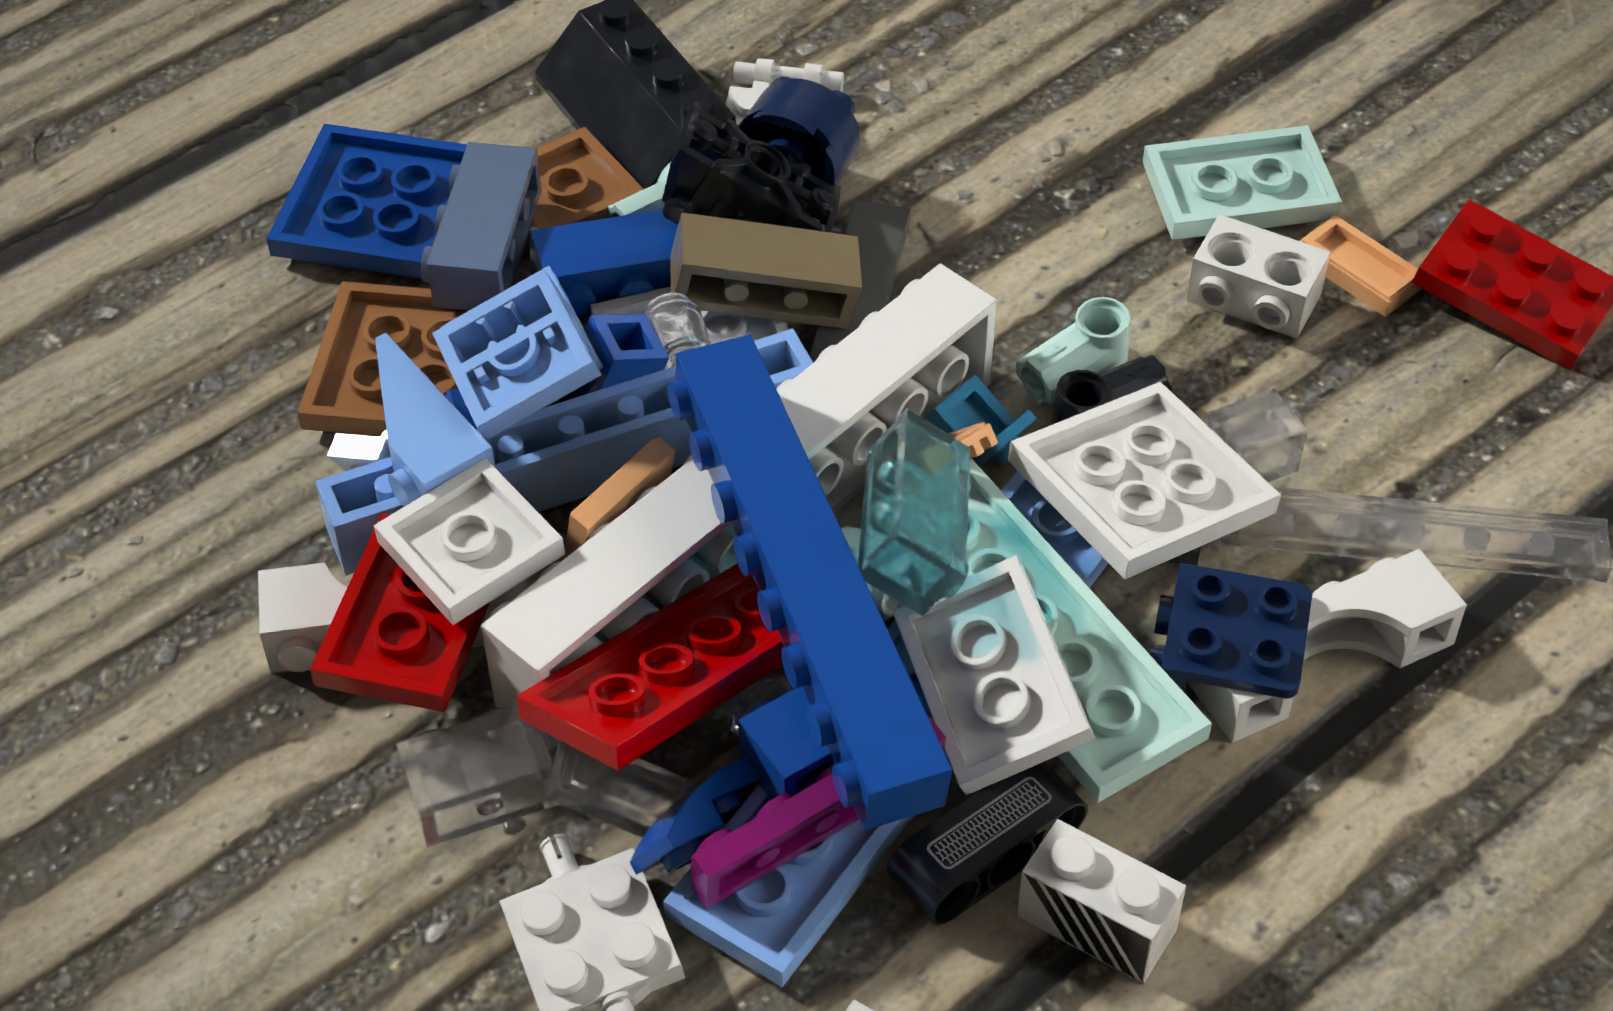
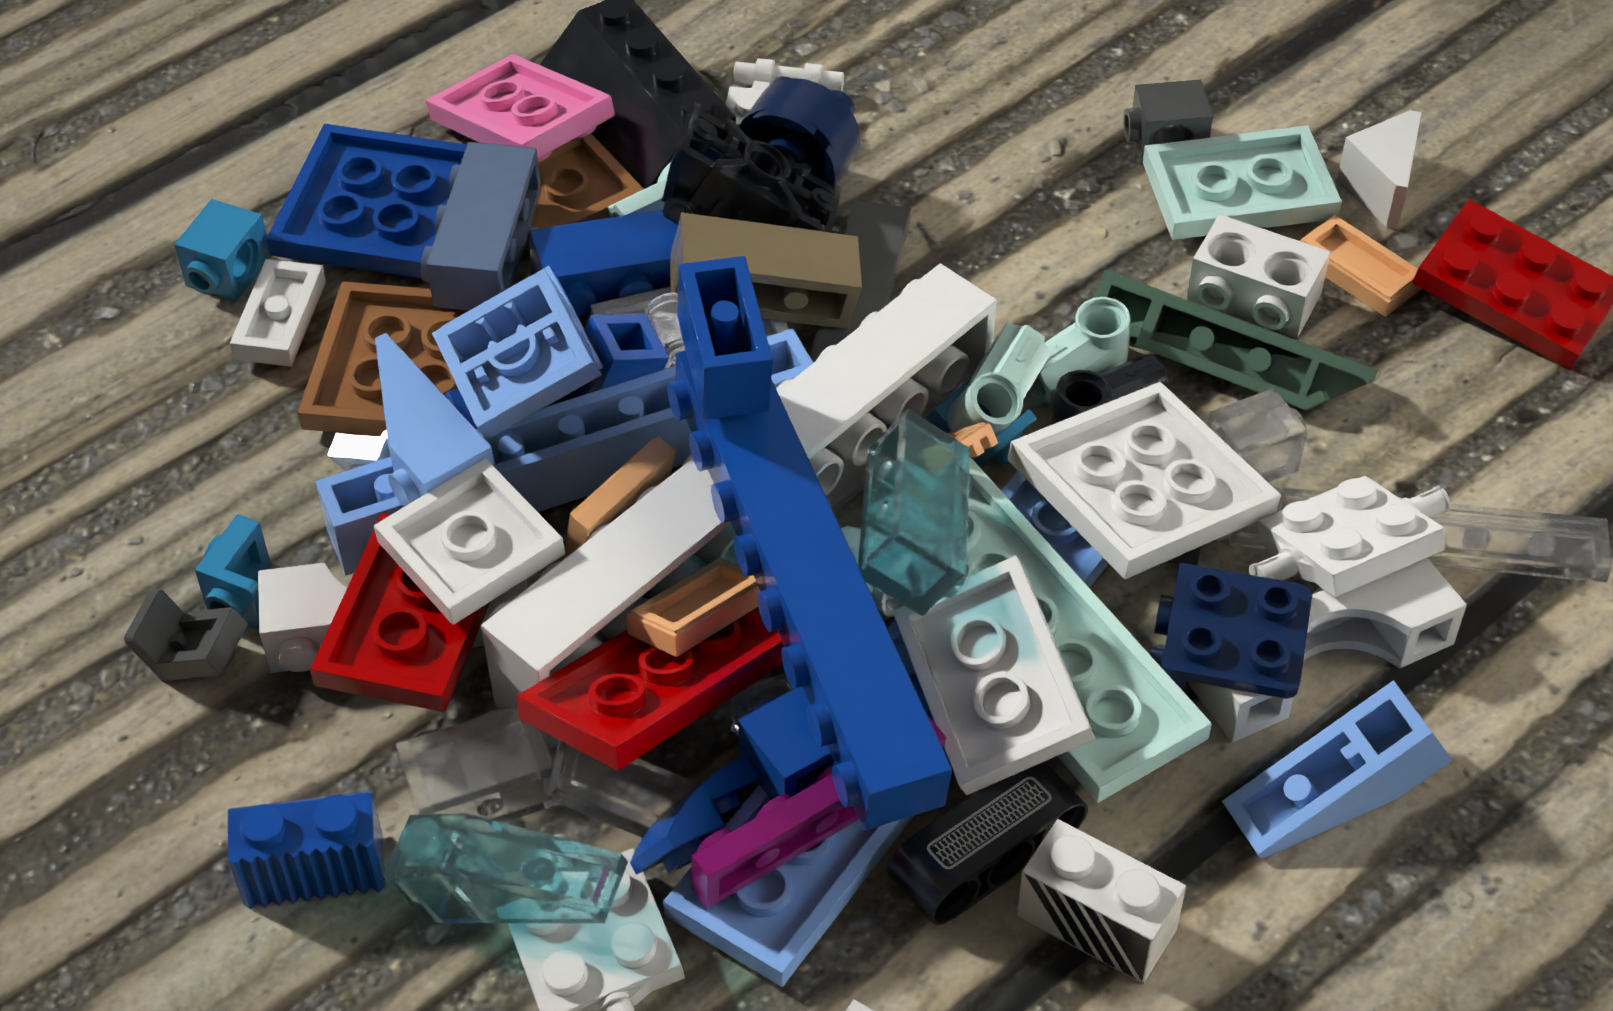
none -> dark grey bracket [124,590,248,681]
none -> dark azure brick [174,199,272,302]
none -> dark azure bracket [195,514,271,629]
none -> blue brick [228,791,385,910]
none -> white plate [230,259,326,367]
none -> clear light blue slope [383,813,628,923]
none -> bright pink plate [425,54,616,162]
none -> light nougat tile [626,558,760,657]
none -> blue brick [677,256,773,420]
none -> light aqua piece [947,322,1051,436]
none -> sand green wedge [1094,270,1381,410]
none -> dark grey brick [1123,79,1213,164]
none -> light blue slope [1222,680,1453,859]
none -> white plate [1249,476,1451,597]
none -> white slope [1337,110,1422,230]

